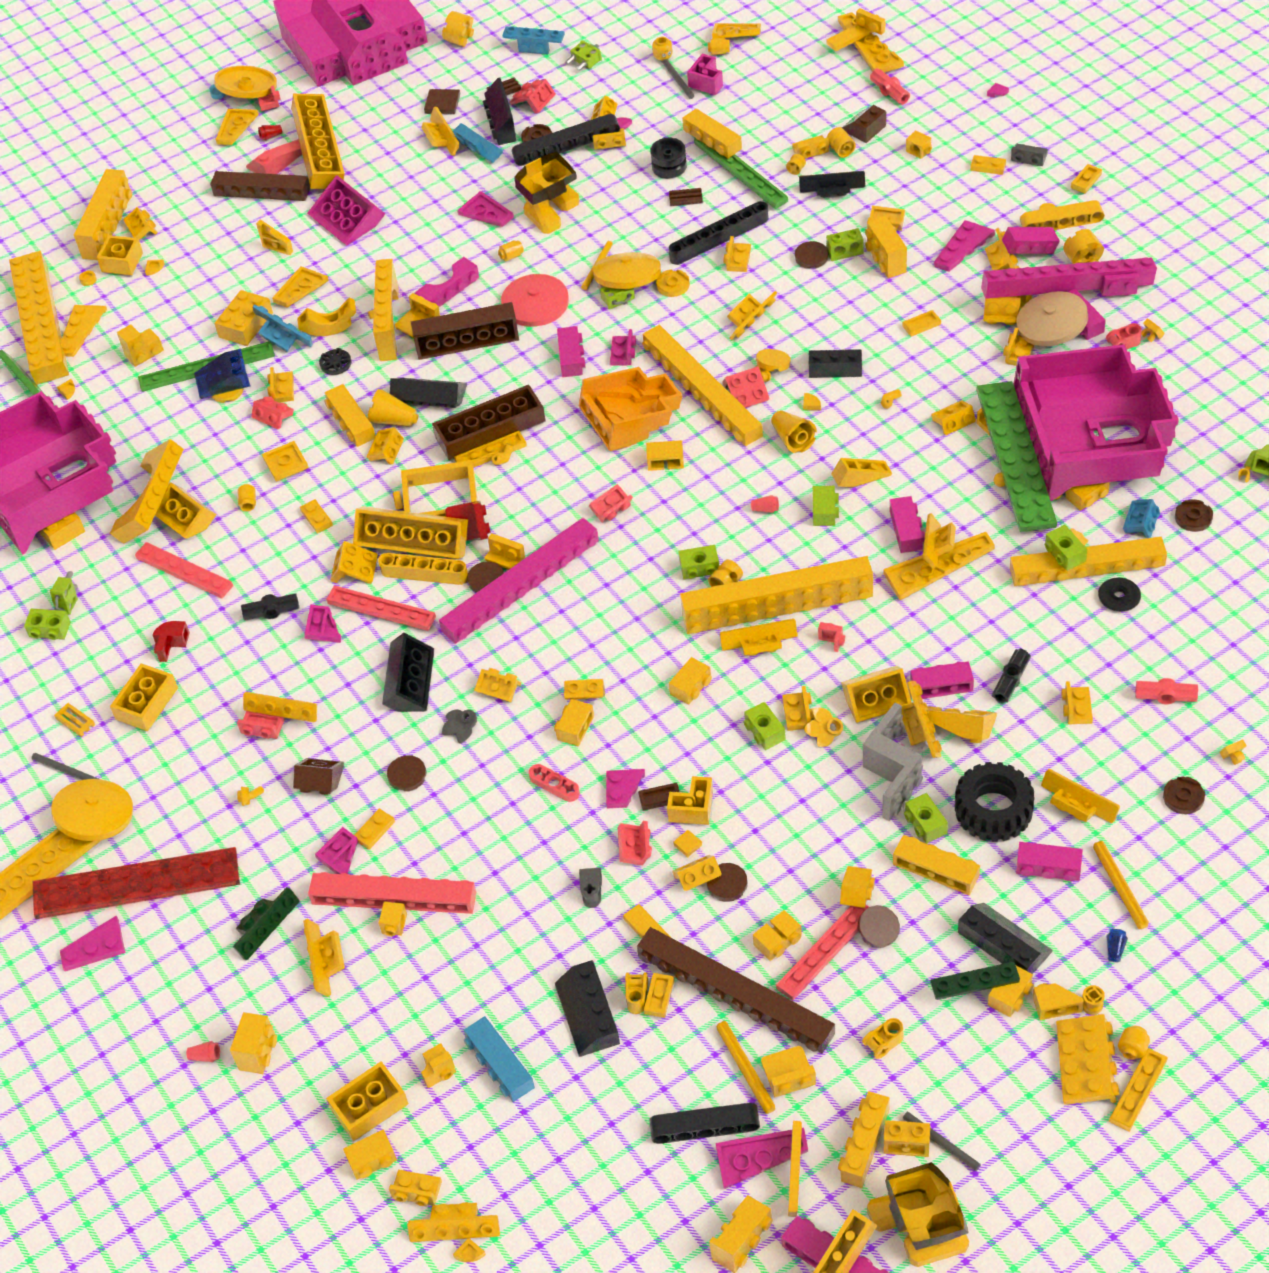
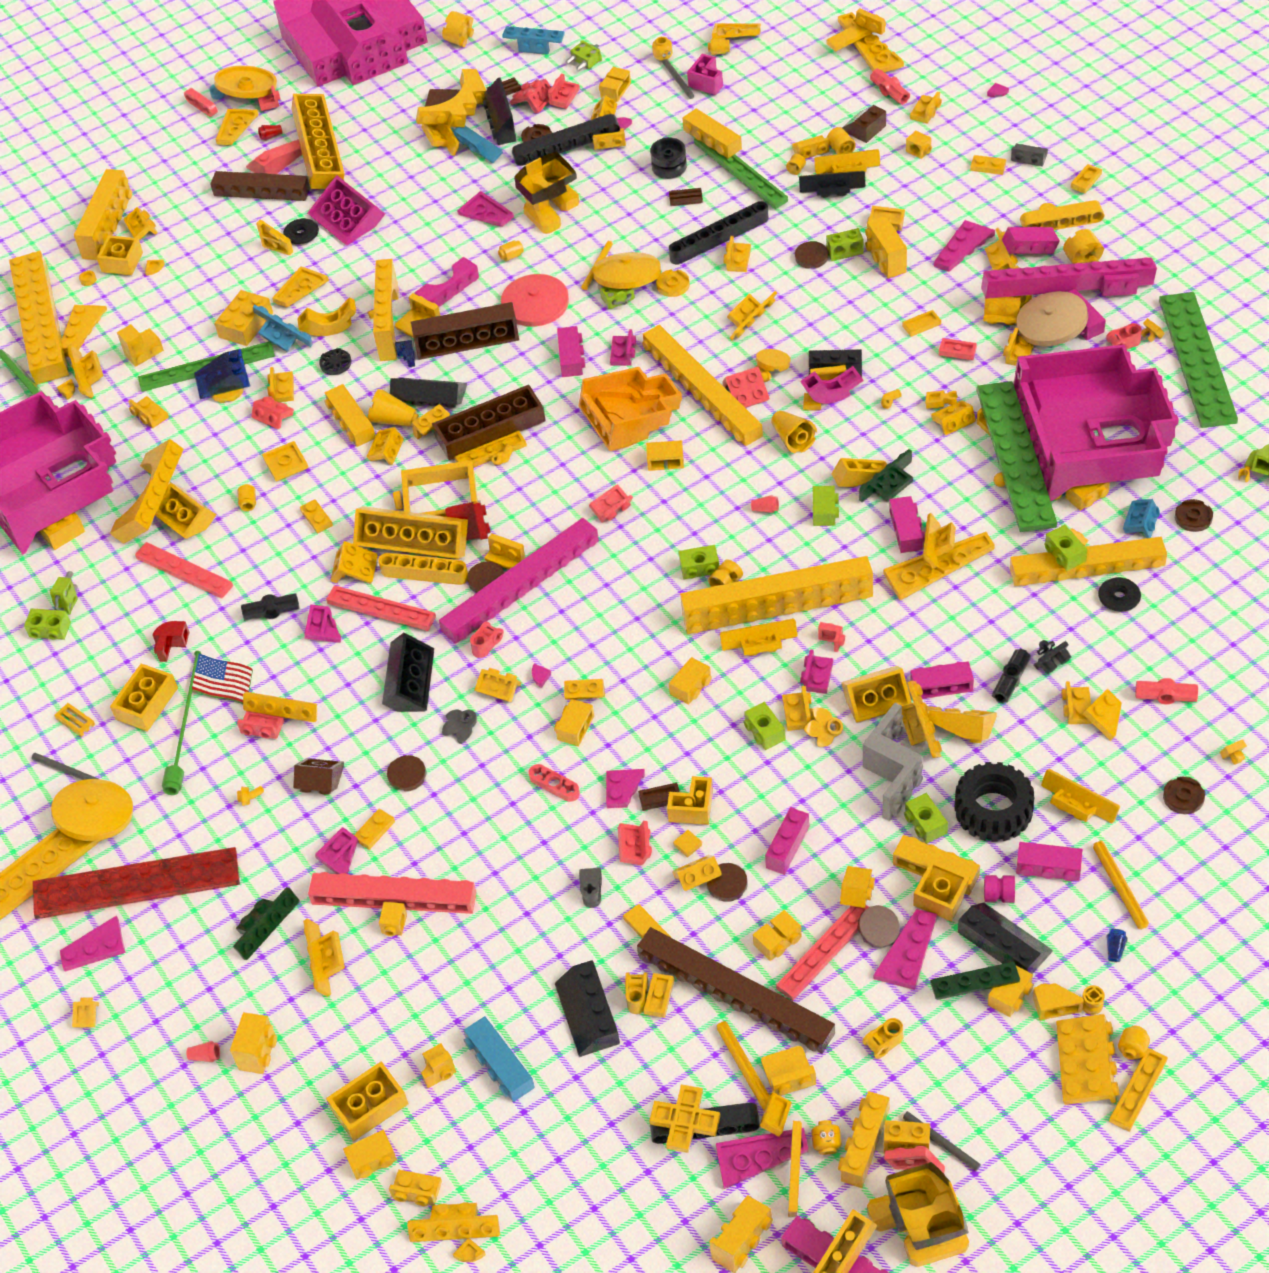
none -> yellow bracket [67,344,103,398]
none -> yellow bracket [72,997,99,1028]
none -> yellow bracket [128,396,169,429]
none -> flag [162,650,253,795]
none -> coral beam [184,88,218,117]
none -> black wheel [283,218,319,244]
none -> clear blue bracket [395,340,415,367]
none -> yellow bracket [412,404,450,439]
none -> yellow arch [416,69,487,128]
none -> coral piece [470,621,504,658]
none -> dark pink tile [532,663,551,688]
none -> coral bracket [547,73,580,109]
none -> yellow piece [599,66,631,102]
none -> yellow plate [649,1084,720,1153]
none -> yellow tile [760,1092,792,1137]
none -> dark pink brick [765,807,810,875]
none -> dark pink arch [800,366,864,404]
none -> dark pink bracket [800,649,834,694]
none -> yellow tile [810,365,846,380]
none -> yellow head [811,1120,842,1155]
none -> yellow bracket [814,149,880,174]
none -> dark green bracket [859,449,913,502]
none -> dark pink wing [873,909,937,990]
none -> coral wing [884,1146,945,1173]
none -> yellow bracket [910,91,942,124]
none -> yellow slope [913,860,970,922]
none -> yellow plate [925,390,958,409]
none -> coral plate [939,338,977,360]
none -> dark pink wheel [984,875,1015,903]
none -> black hips [1034,640,1072,674]
none -> yellow wing [1082,688,1122,741]
none -> bright green plate [1159,292,1238,428]

